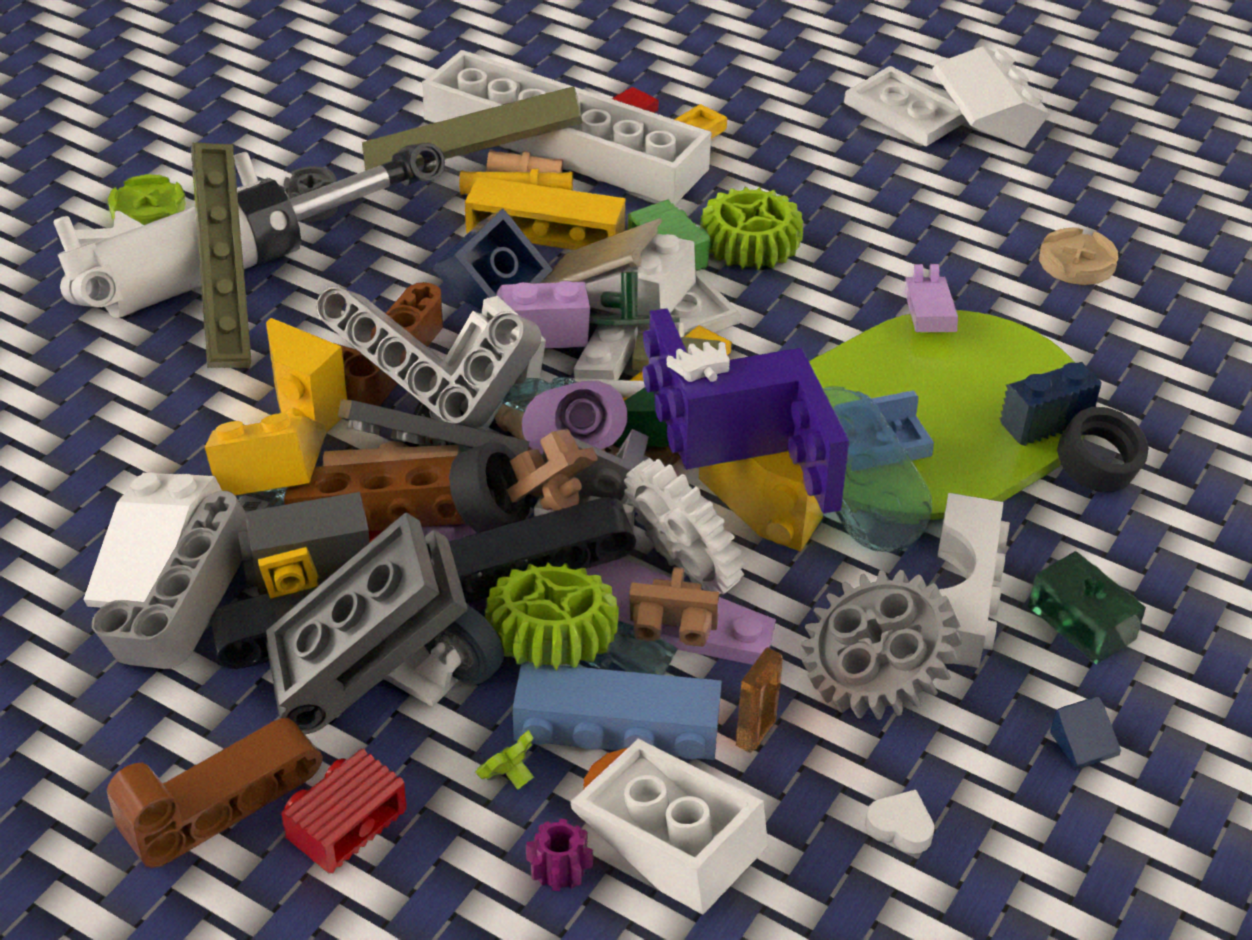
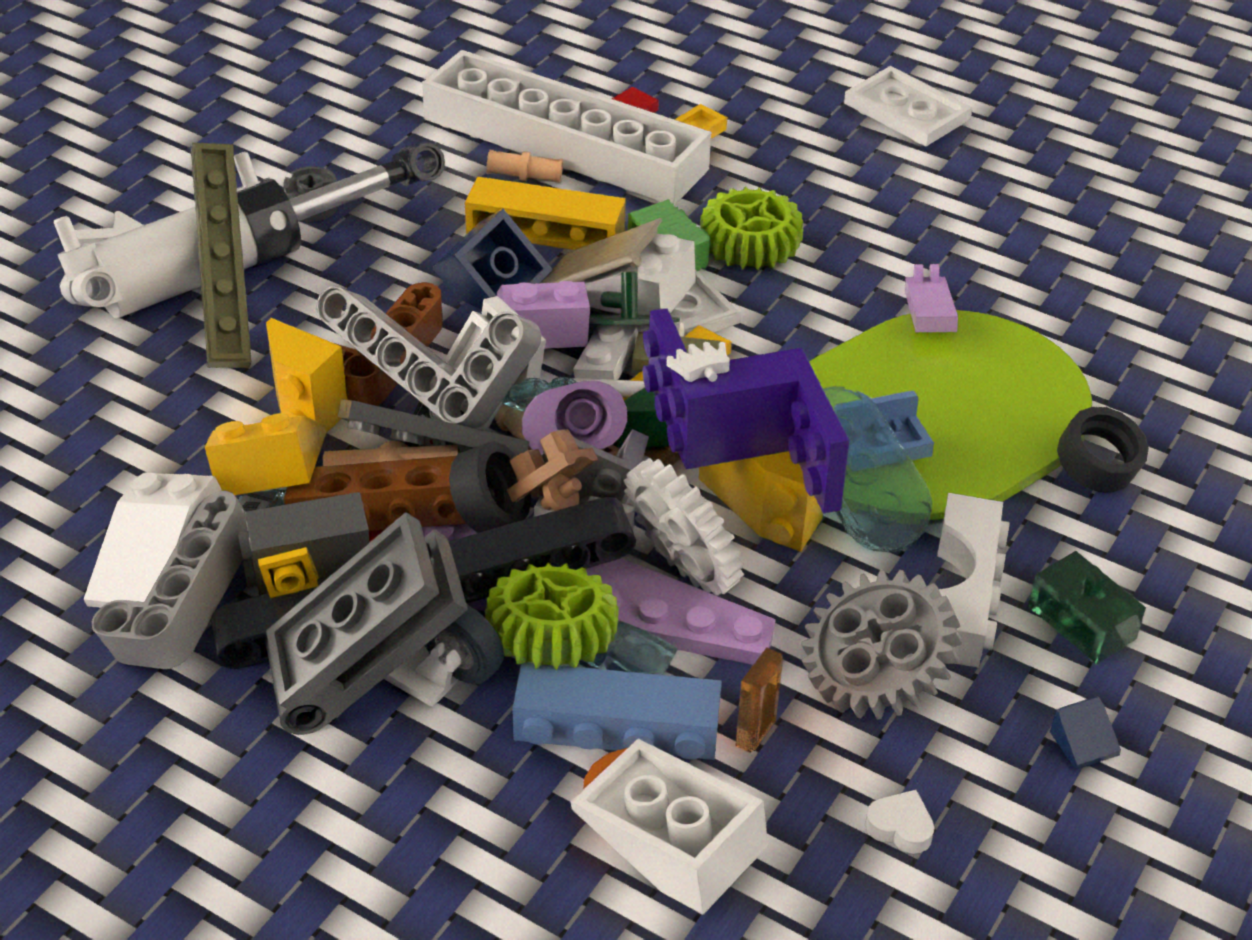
lime tile [107,174,186,225] -> none
dark orange beam [107,718,323,868] -> none
red brick [281,748,407,874] -> none
olive tile [362,86,583,171] -> none
yellow pin [459,168,573,195] -> none
lime plant [475,730,534,790] -> none
magenta gear [526,819,593,891] -> none
medium nougat hips [629,567,719,647] -> none
white slope [932,46,1050,148] -> none
dark blue brick [999,362,1102,446] -> none
tan tile [1039,227,1118,285] -> none

